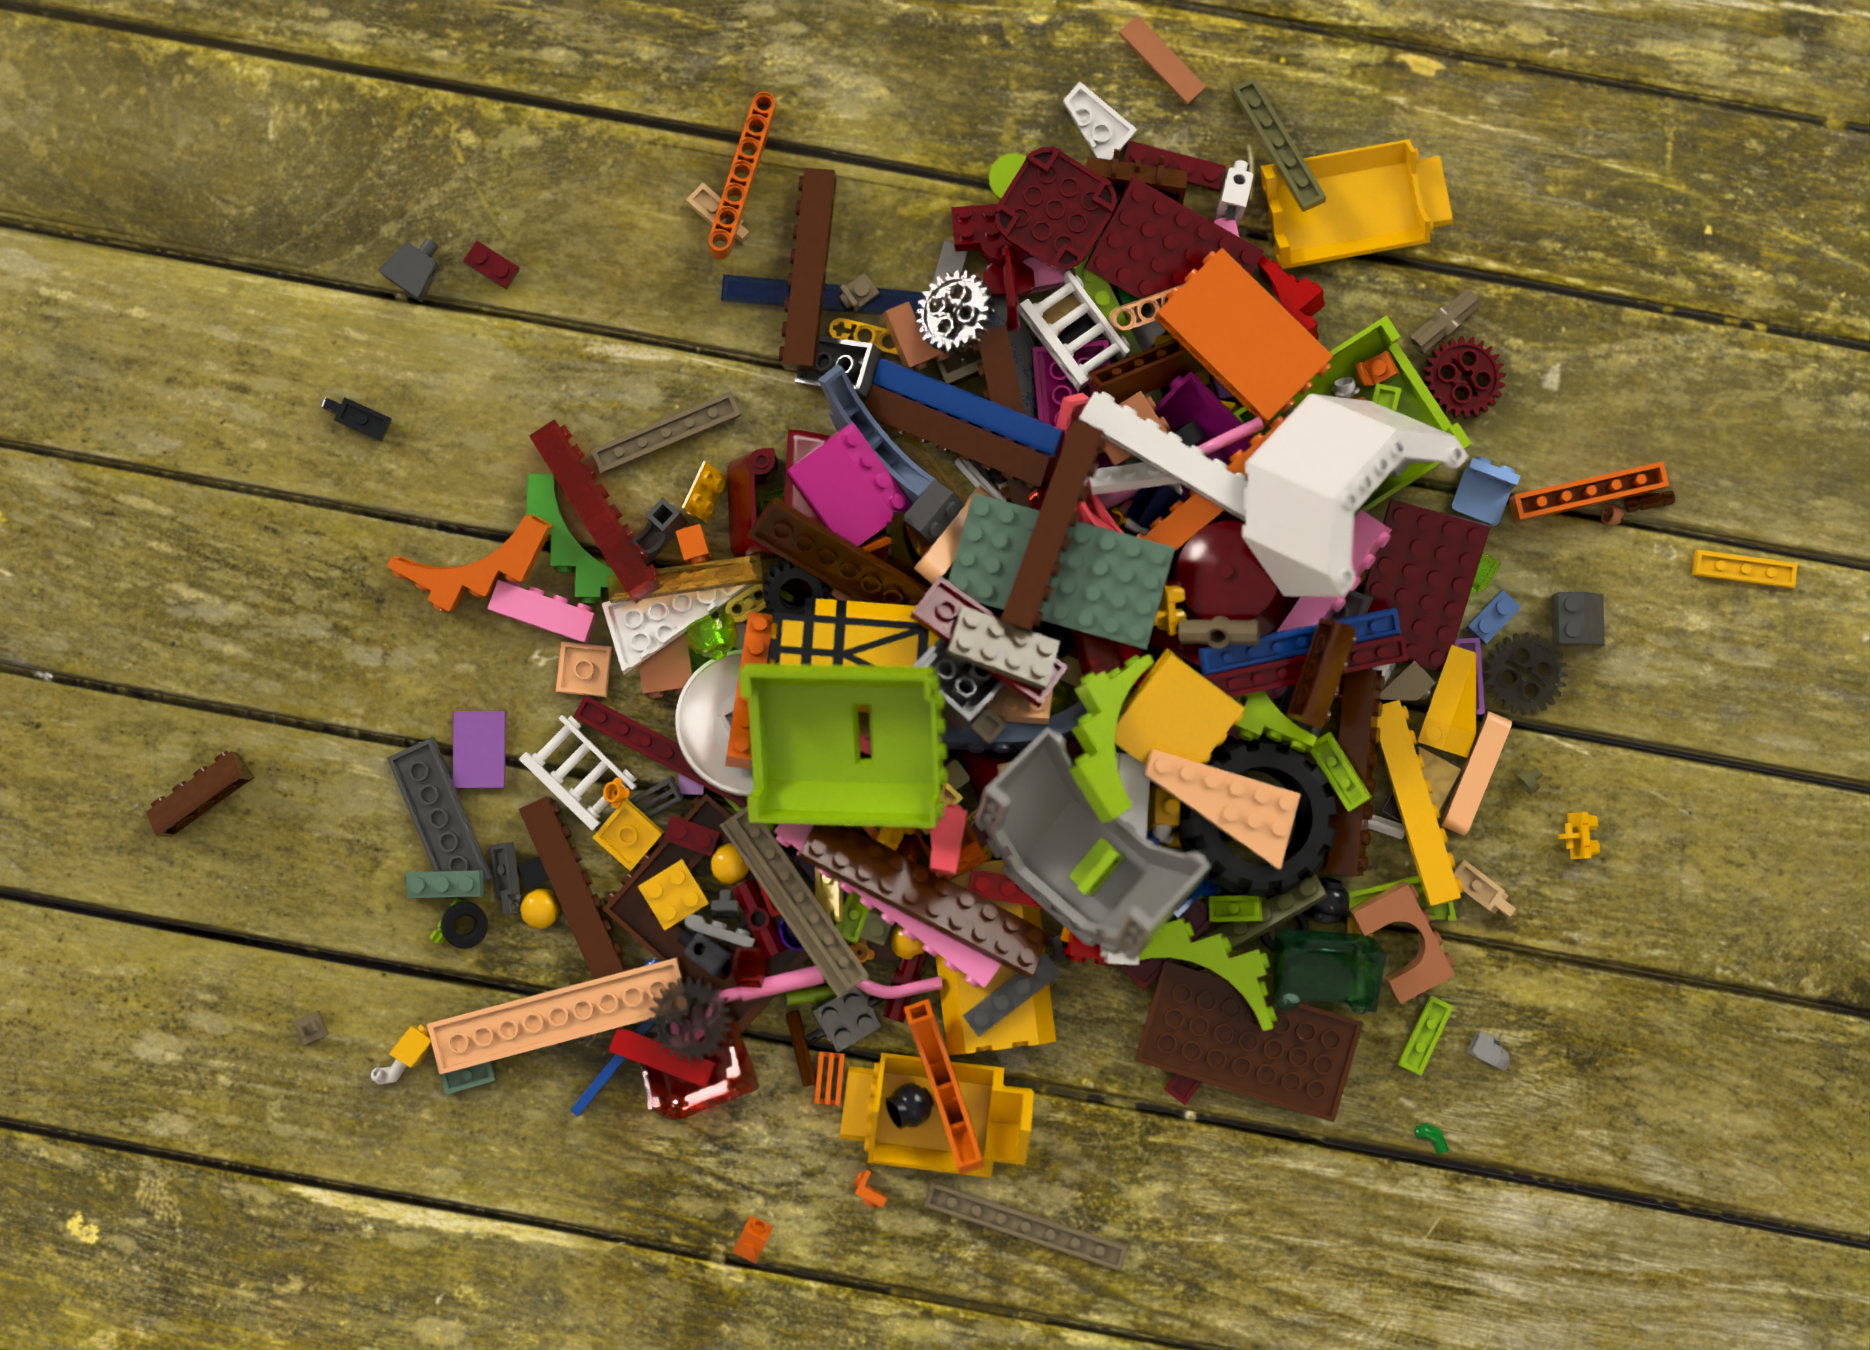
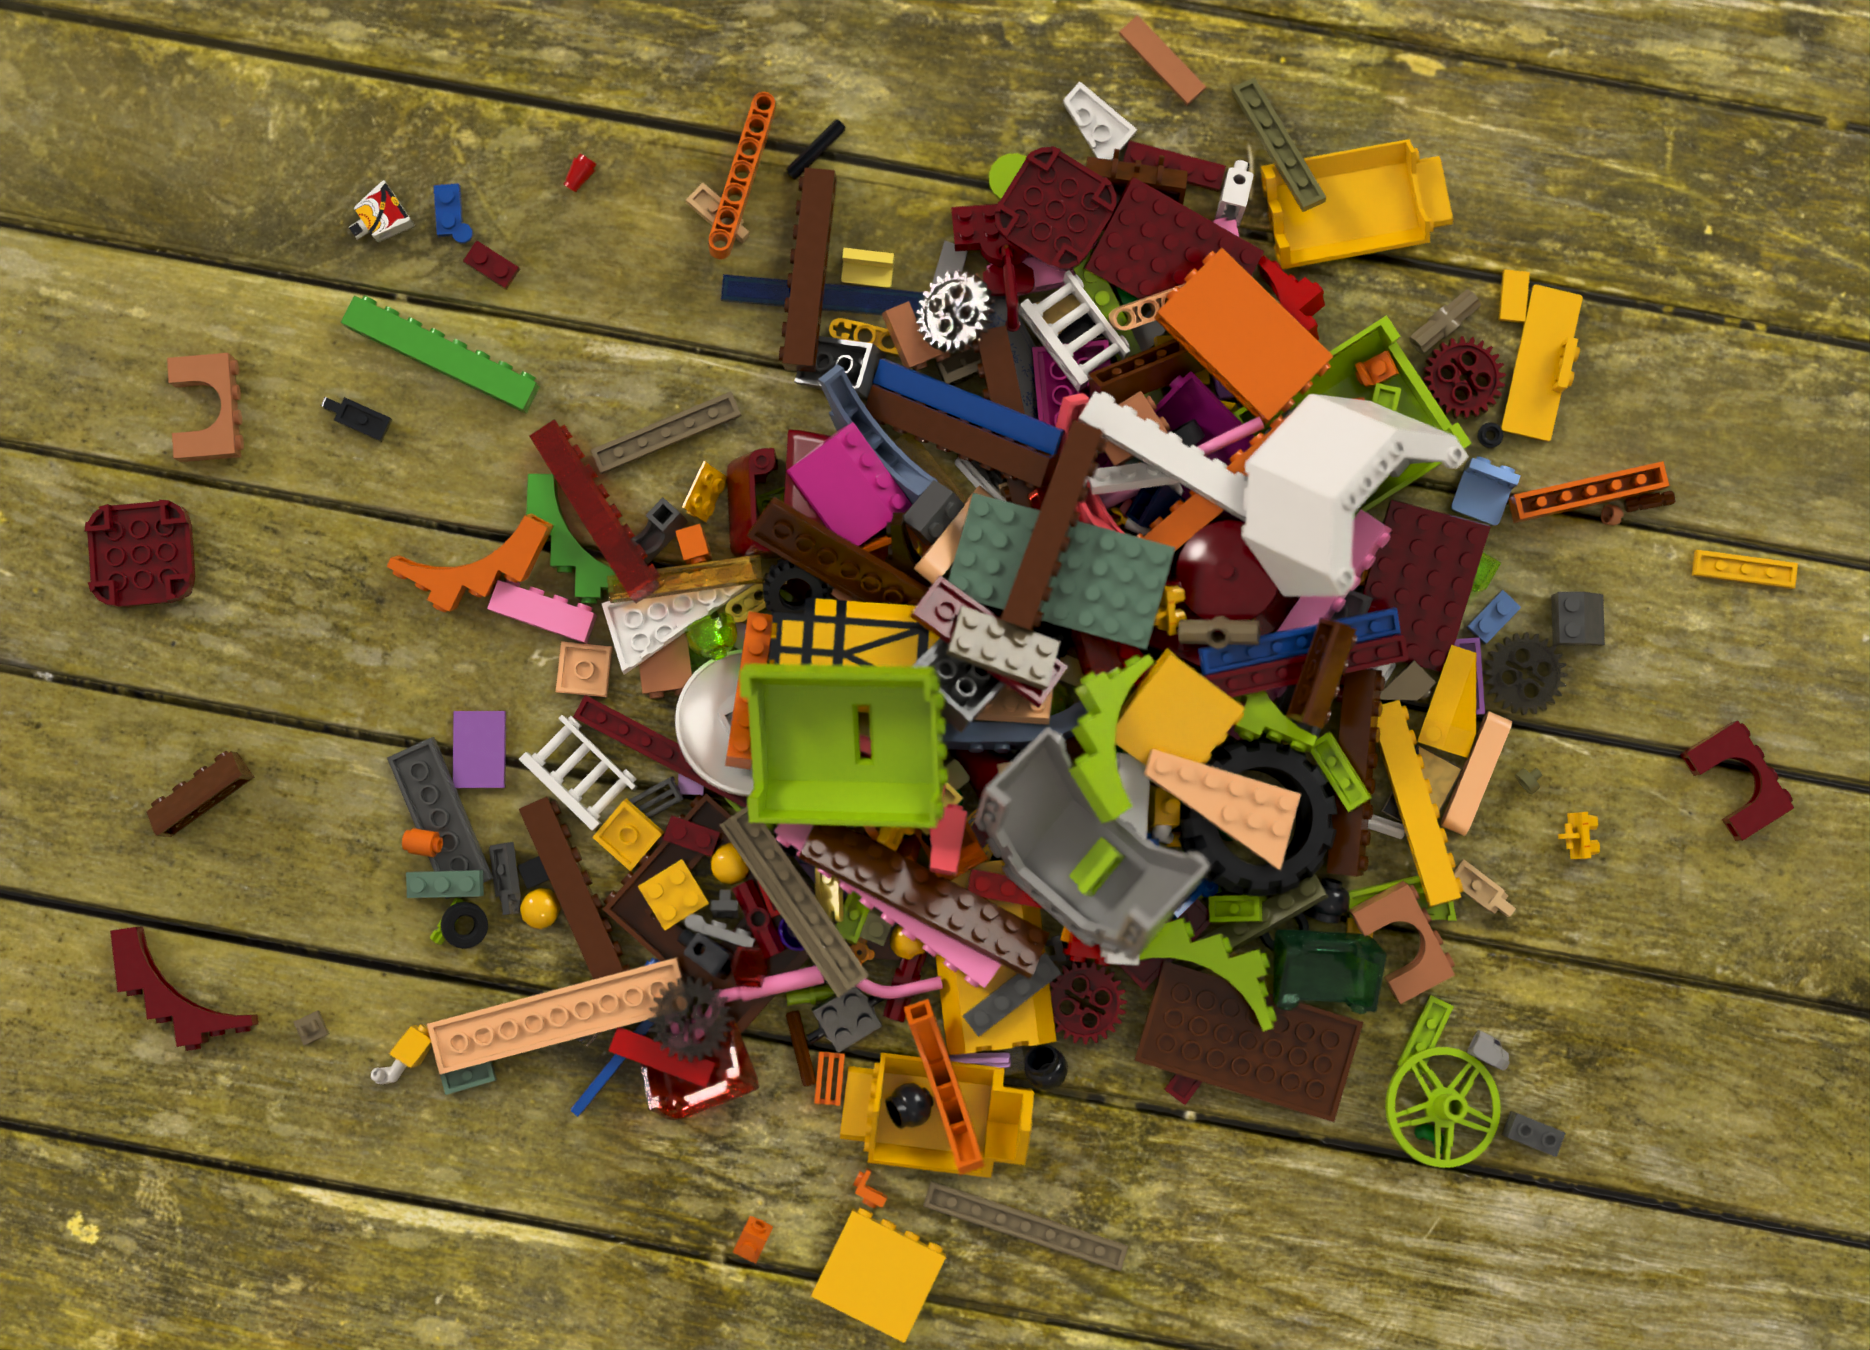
dark grey torso [378,237,440,303] -> none
light orange plate [603,777,630,808] -> none
dark tan bracket [839,272,880,312] -> none
dark tan plate [969,707,1007,745] -> none
white plate [1331,377,1360,398] -> none
none -> dark red plate [84,499,195,607]
none -> dark red arch [110,927,259,1051]
none -> nougat arch [167,353,244,462]
none -> bright green brick [341,295,540,414]
none -> torso [349,180,415,242]
none -> orange brick [402,828,443,857]
none -> blue hinge [433,183,473,244]
none -> red cone [563,153,597,192]
none -> black axle [786,119,846,179]
none -> yellow panel [811,1207,946,1343]
none -> light yellow panel [841,248,894,289]
none -> lavender axle [949,1052,1011,1068]
none -> black piece [1024,1044,1068,1091]
none -> dark red gear [1049,960,1127,1045]
none -> lime wheel [1385,1047,1501,1168]
none -> black plate [1477,422,1503,448]
none -> yellow tile [1498,269,1530,323]
none -> yellow bracket [1501,285,1583,442]
none -> dark grey brick [1501,1111,1565,1157]
none -> dark red arch [1680,721,1795,841]

